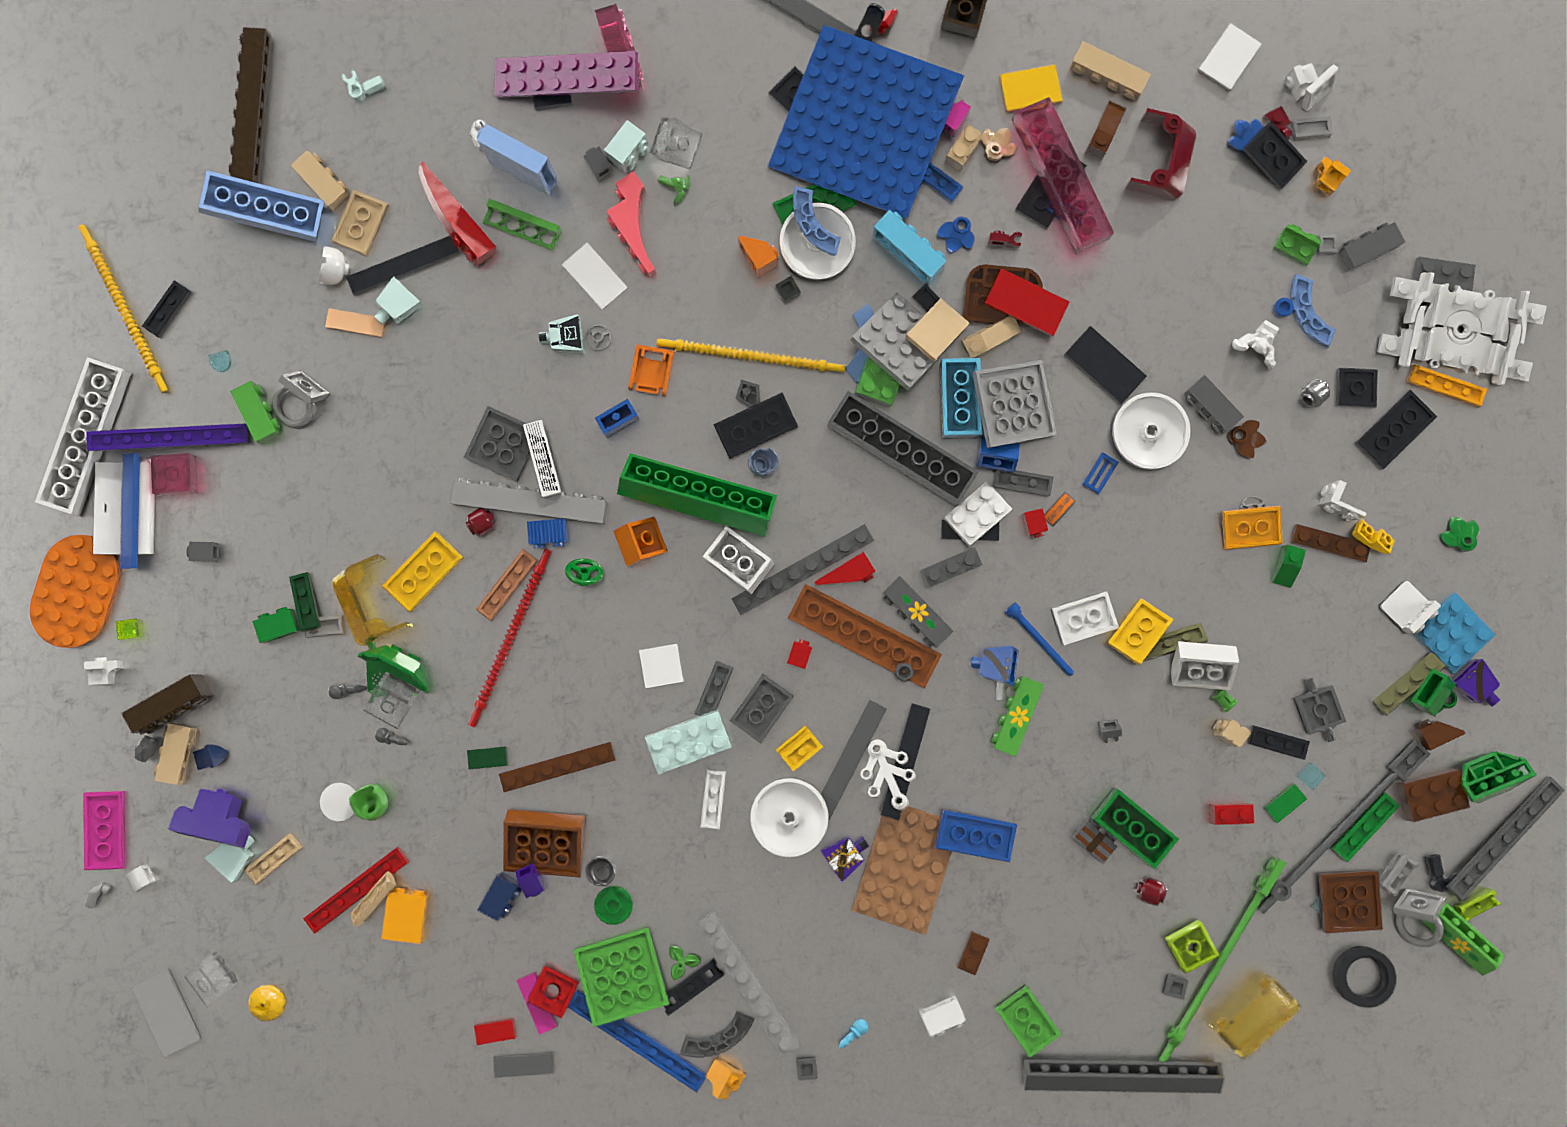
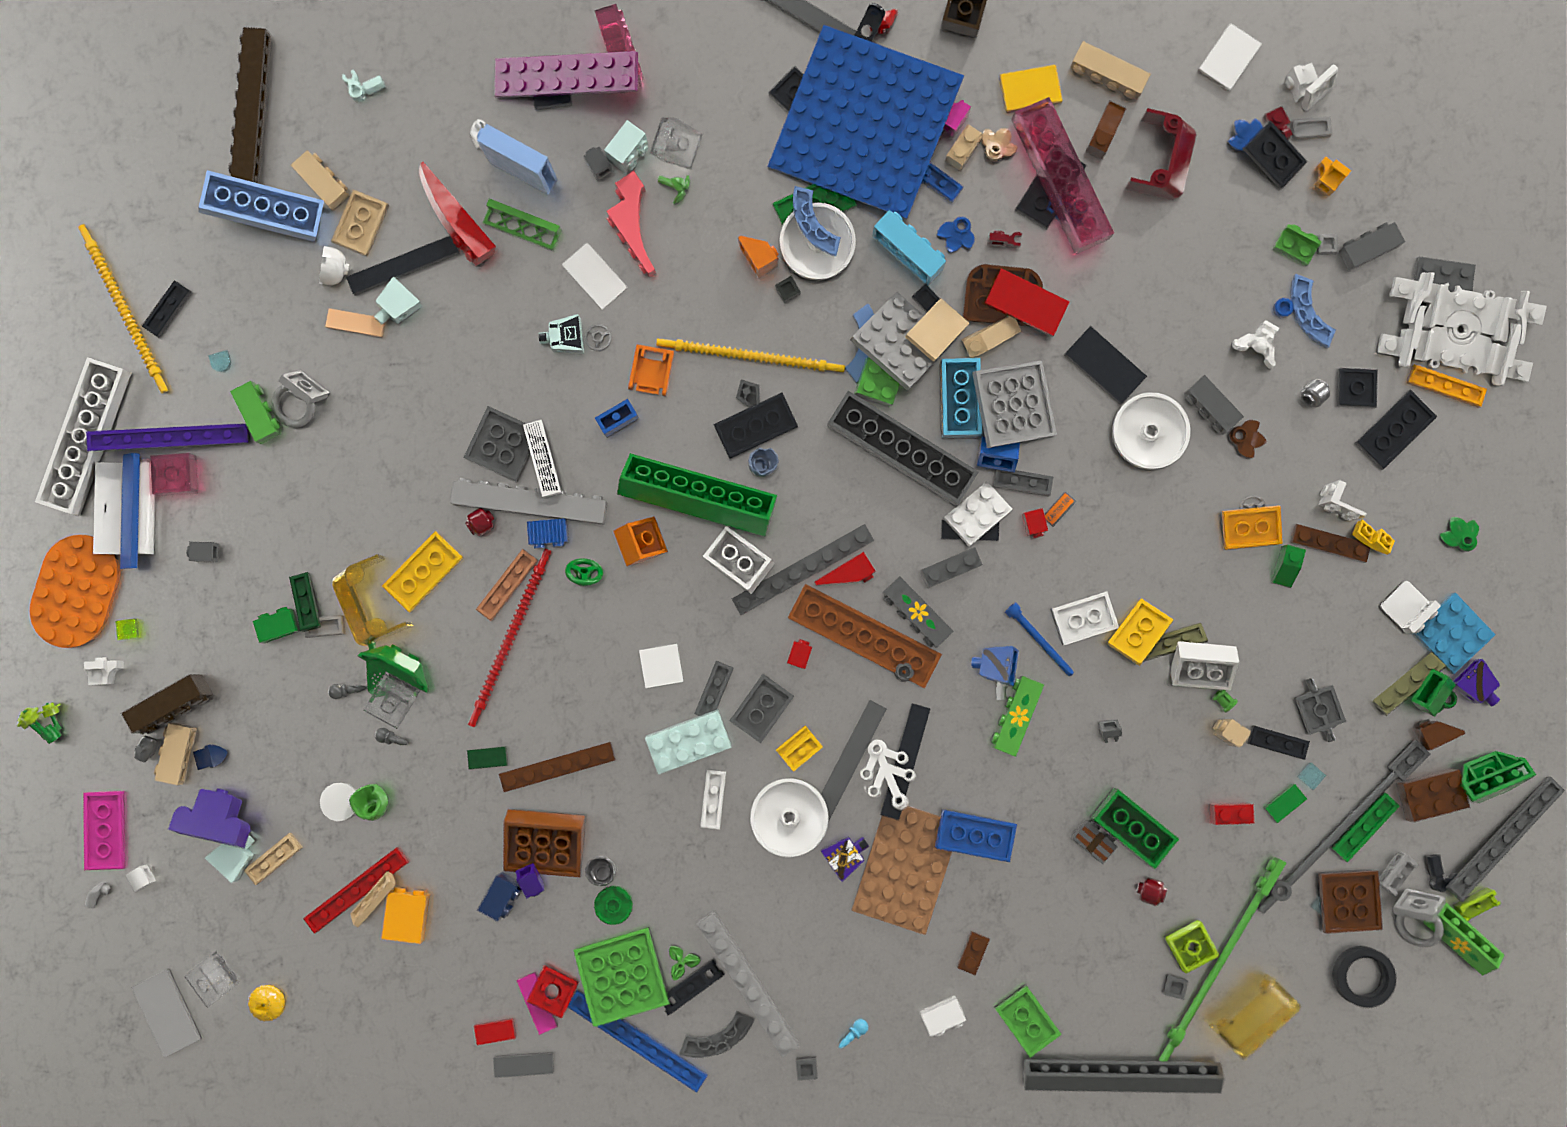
light orange brick [705,1060,746,1100] -> none
blue tile [1082,452,1119,495] -> none
none -> plant [17,702,62,744]

